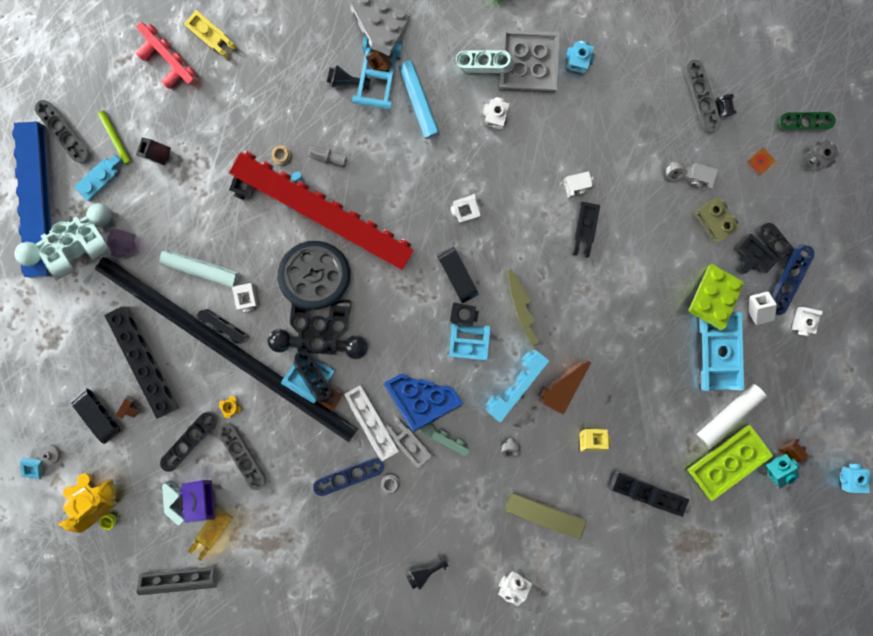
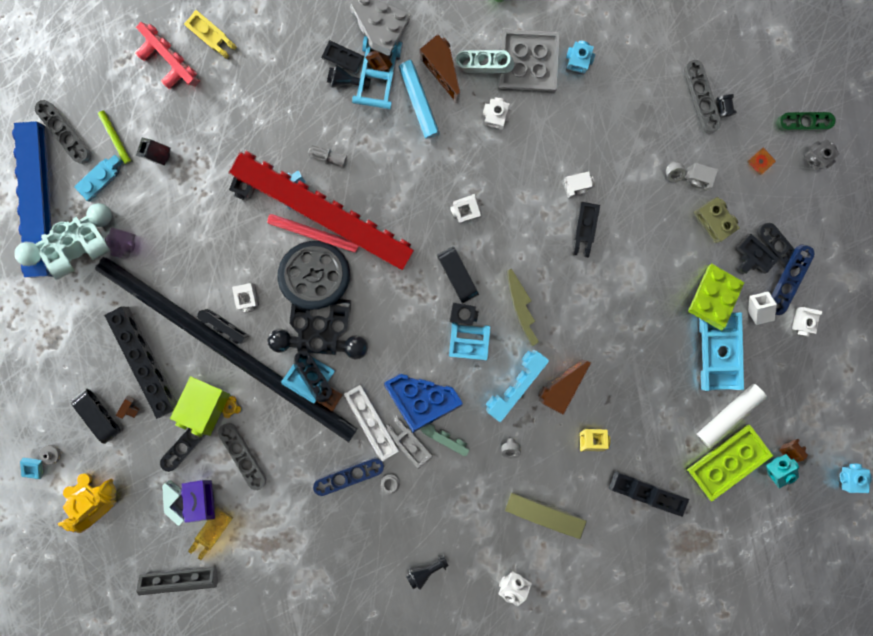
neon yellow hinge [99,513,117,530] -> none
light aqua brick [159,250,240,288] -> none
tan plate [271,145,291,165] -> none
none -> lime brick [170,376,230,437]
none -> coral axle [267,214,359,253]
none -> black plate [321,40,364,75]
none -> reddish brown slope [420,34,460,104]

